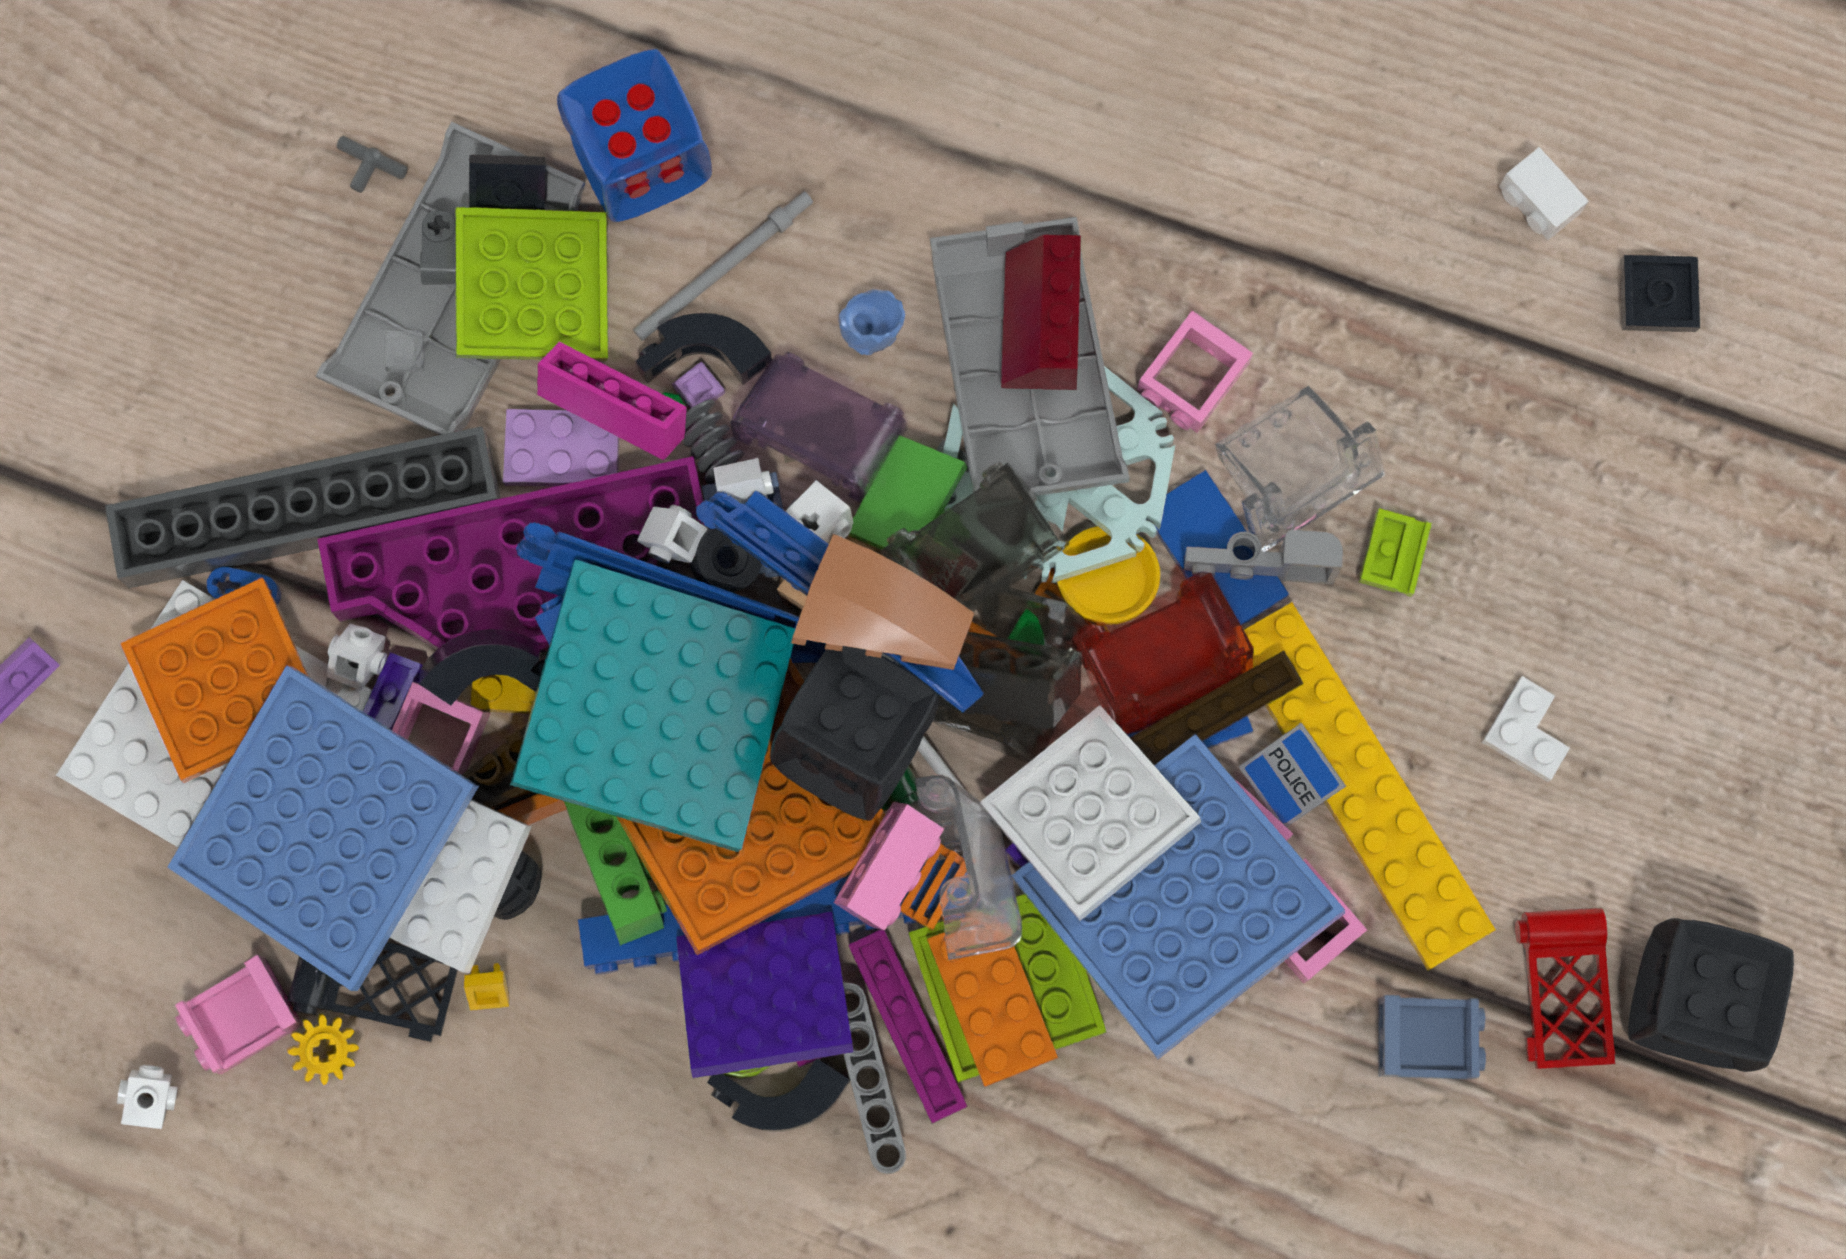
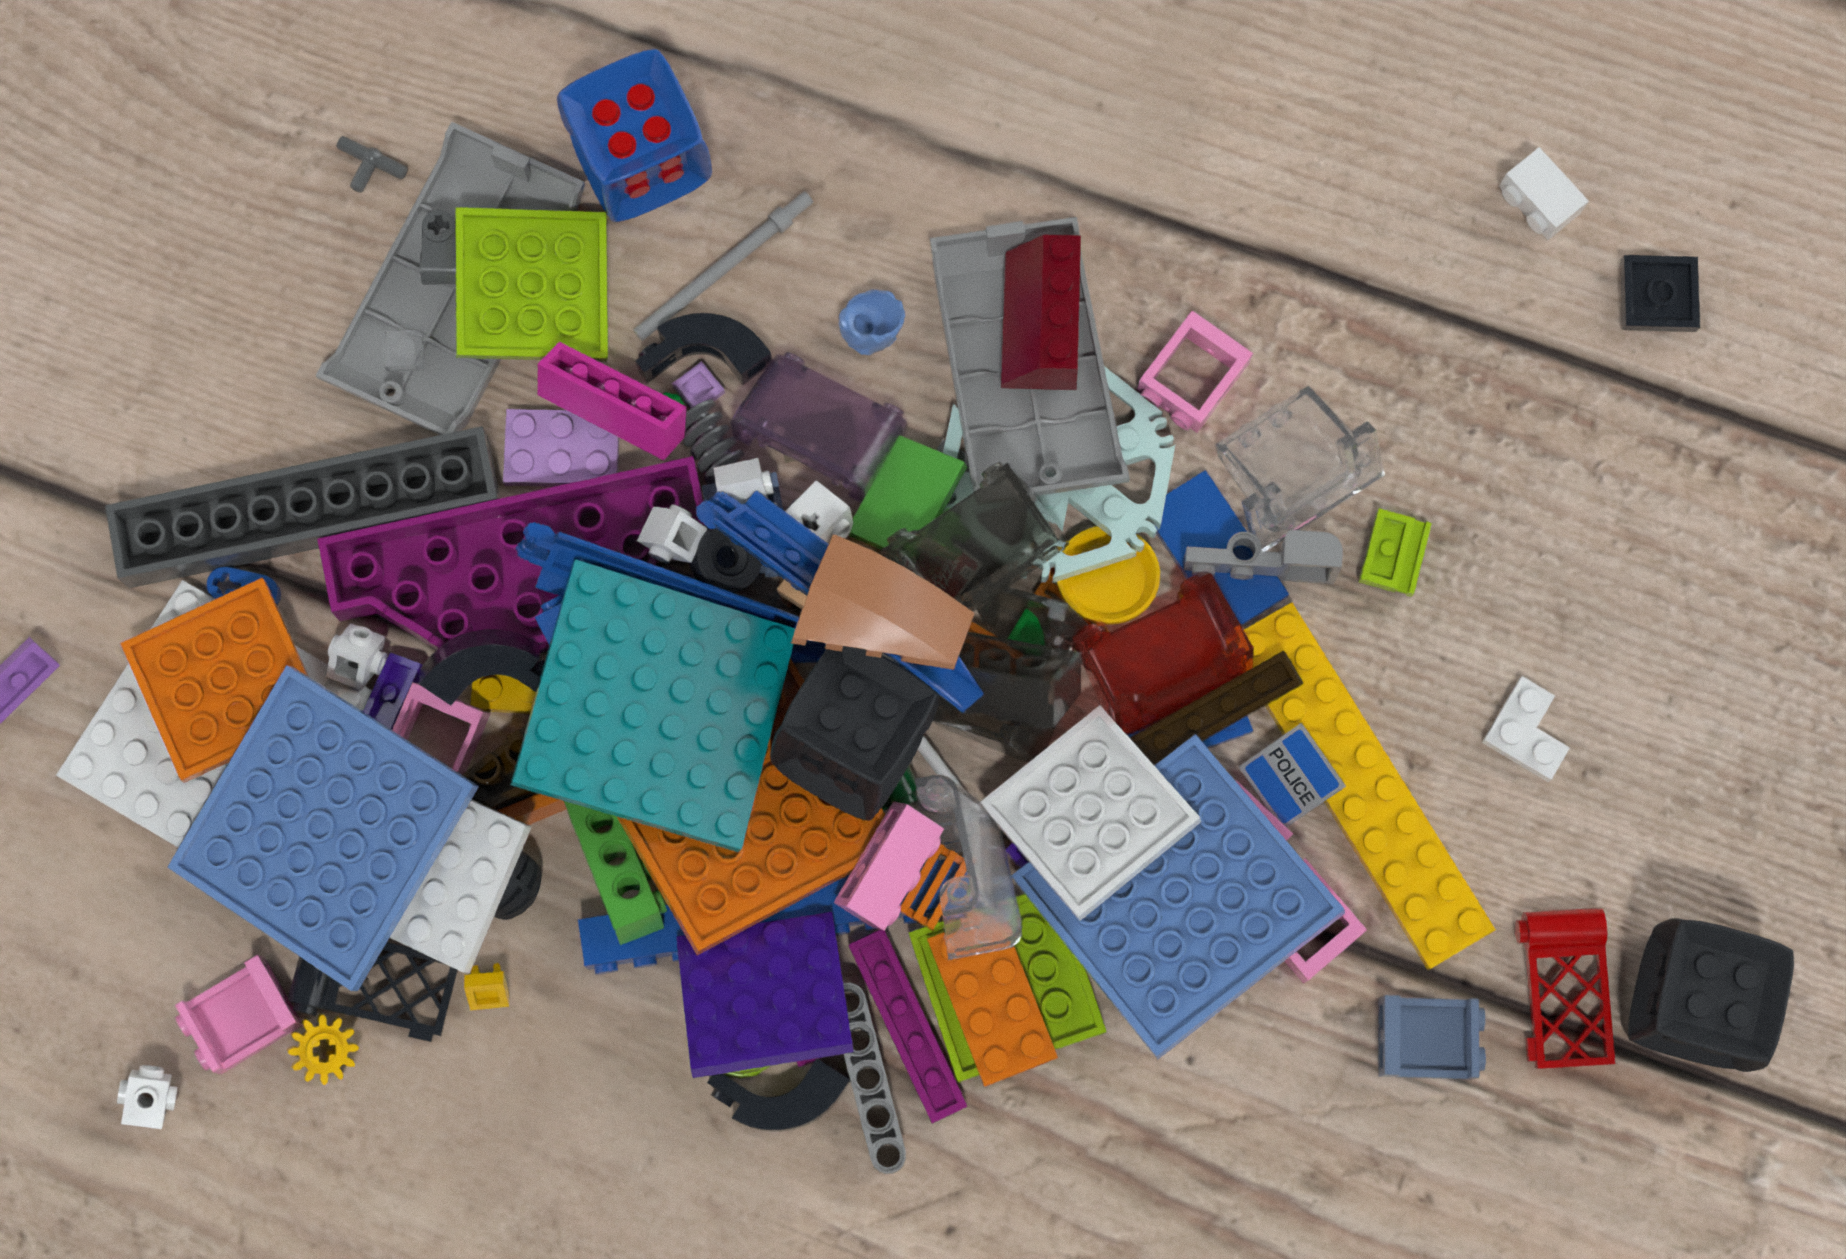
black plate [469,155,545,210] -> none

